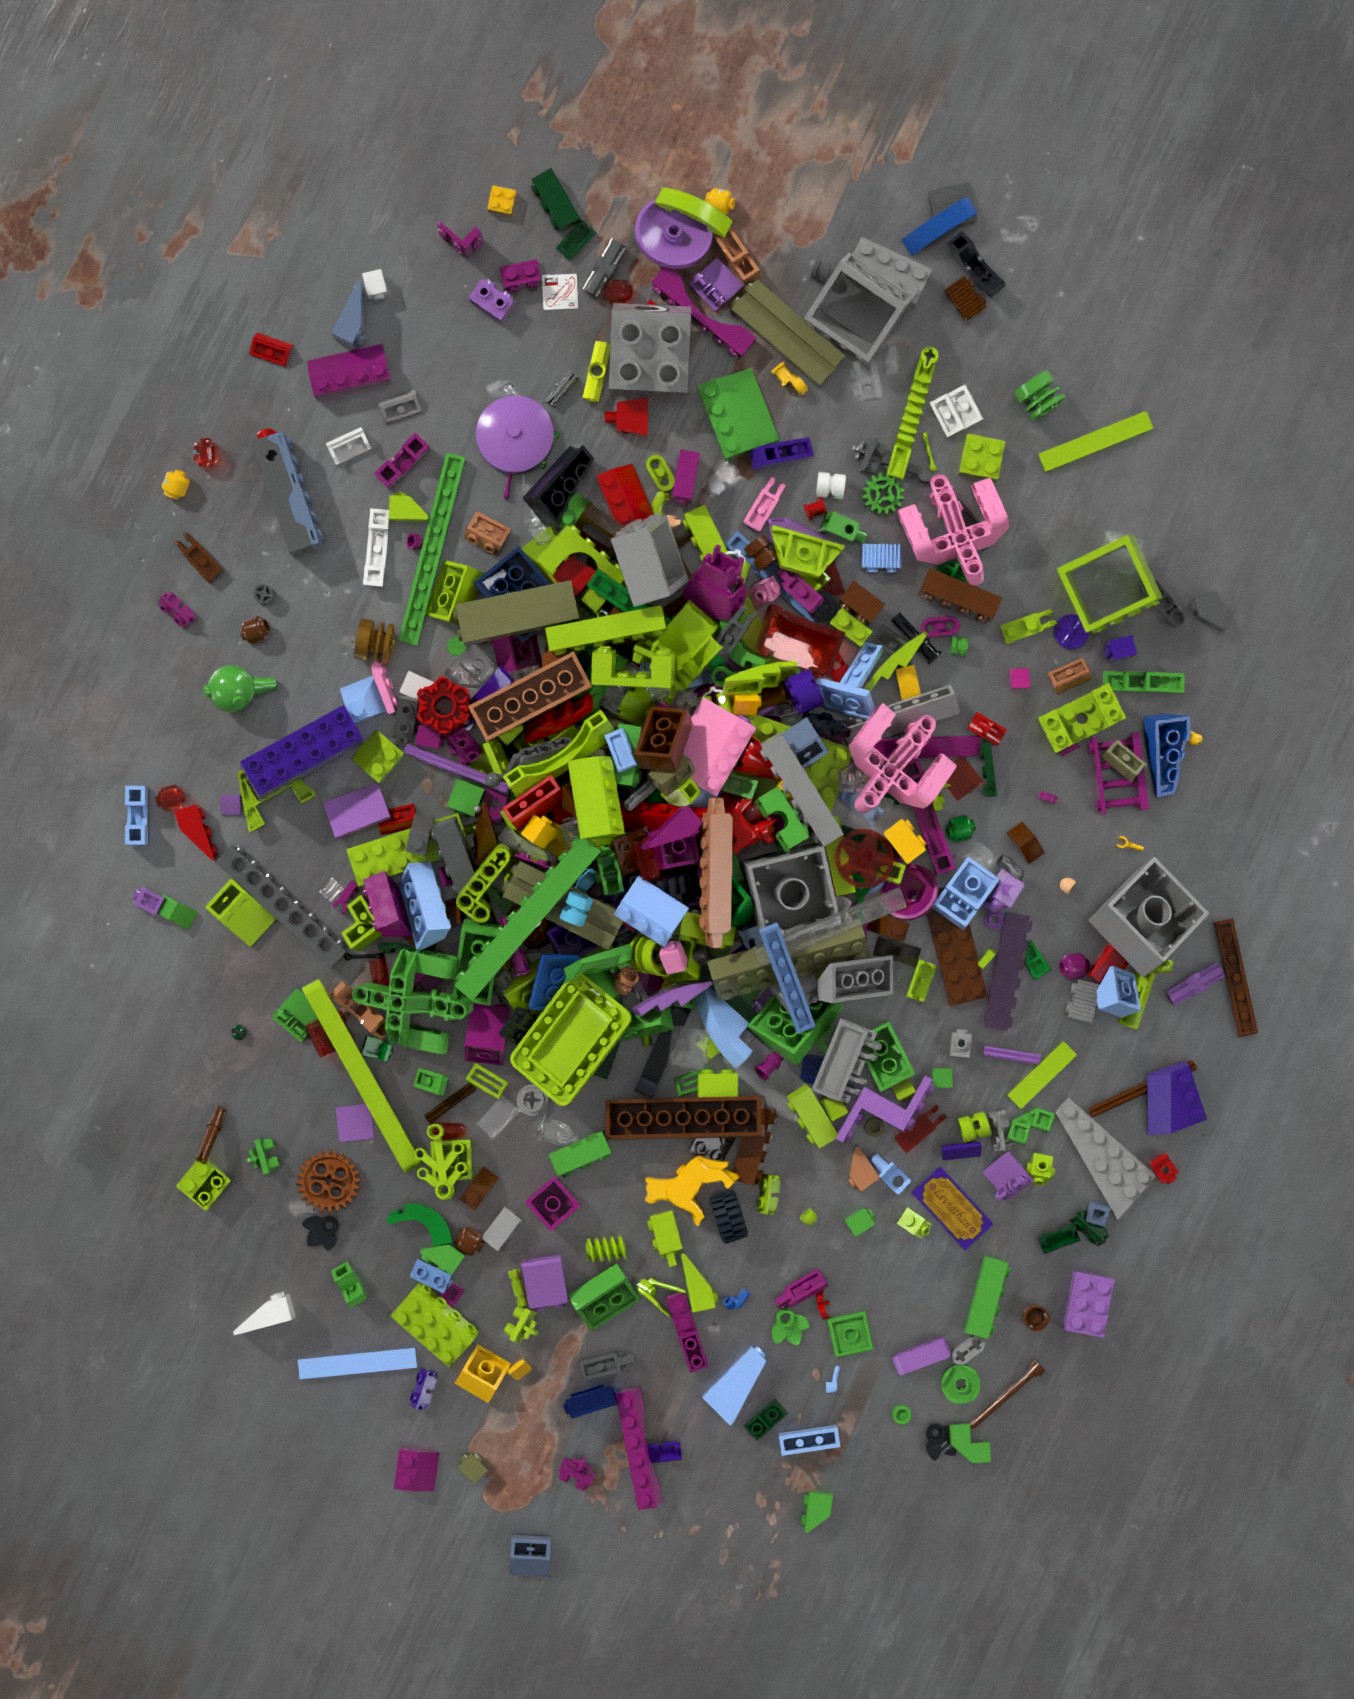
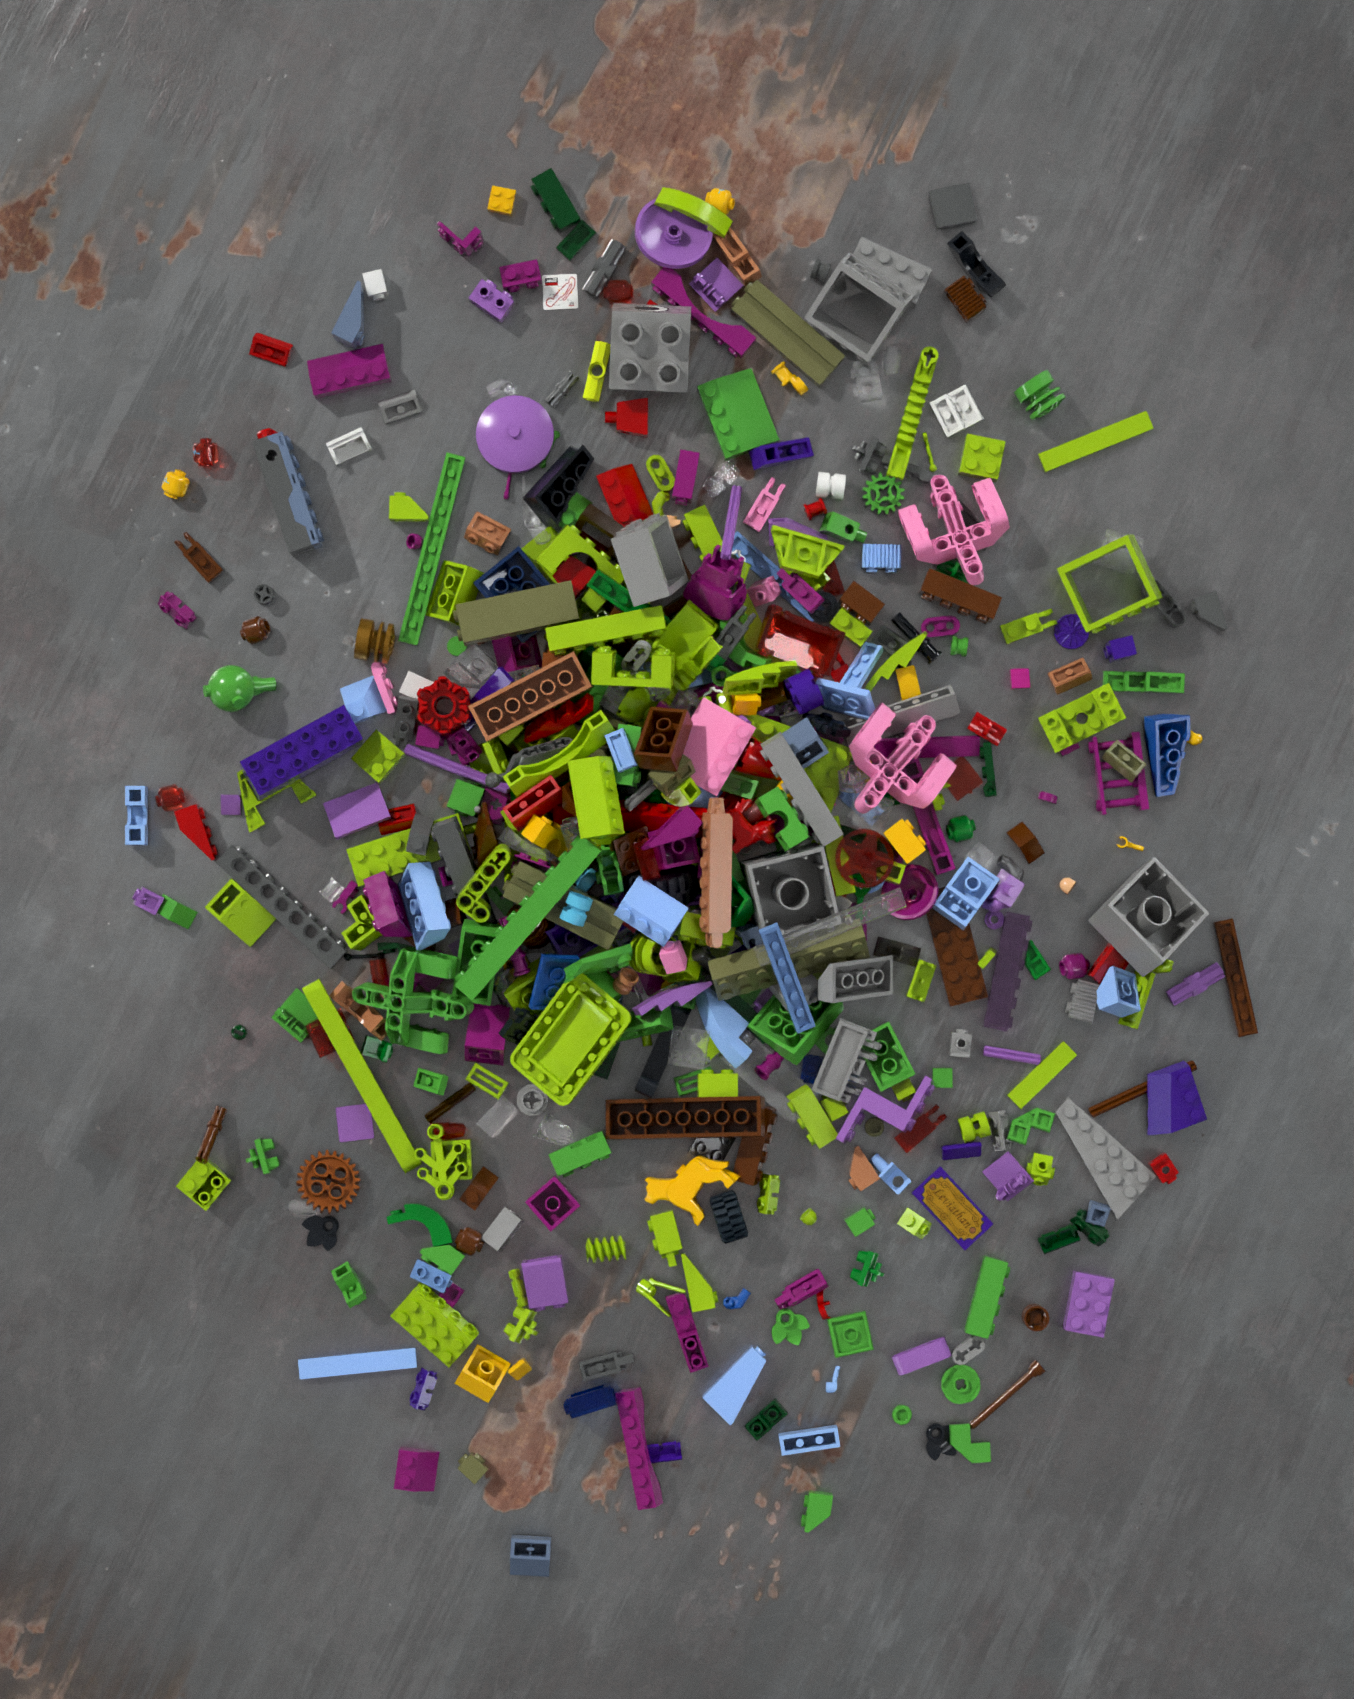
white slope [233,1292,295,1335] -> none
white slope [363,508,389,587] -> none
magenta arch [374,432,431,490] -> none
magenta hips [558,1456,596,1491] -> none
bright green slope [568,1263,641,1331] -> none
reddish brown wheel [744,535,778,572] -> none
reddish brown slope [867,911,910,942] -> none
blue slope [901,197,977,256] -> none
none -> light grey beam [621,640,652,673]
none -> medium lavender axle [720,485,742,560]
none -> green hips [850,1251,885,1287]

